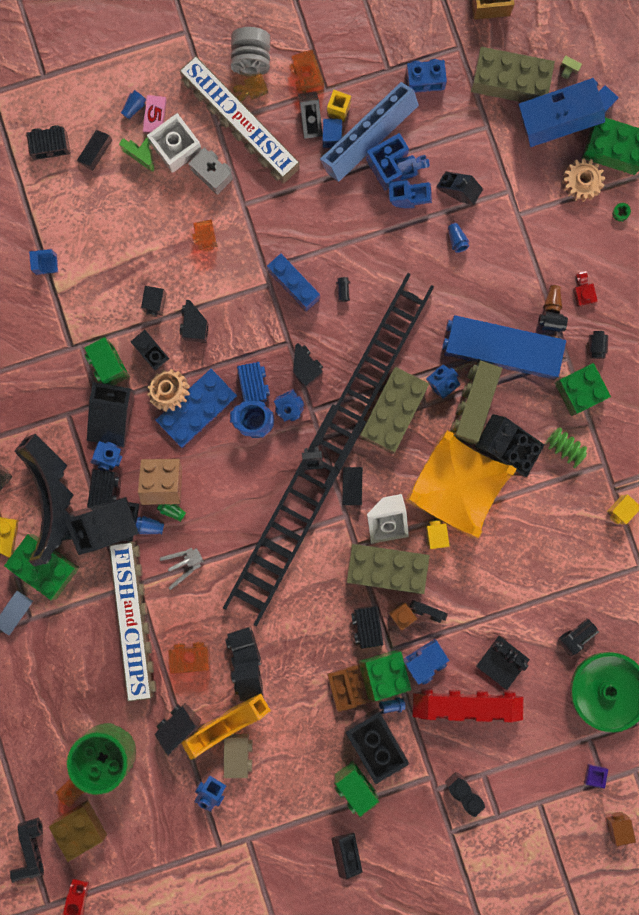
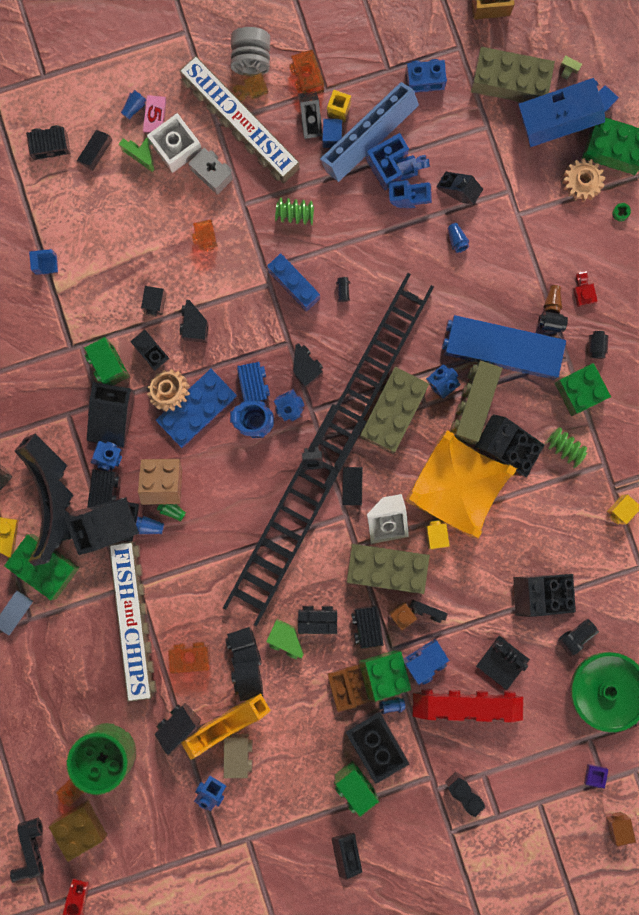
light grey plant [160,548,204,590] -> none
none -> bright green slope [266,619,304,659]
none -> bright green piece [275,198,314,225]
none -> black brick [298,605,337,634]
none -> black slope [513,574,576,617]

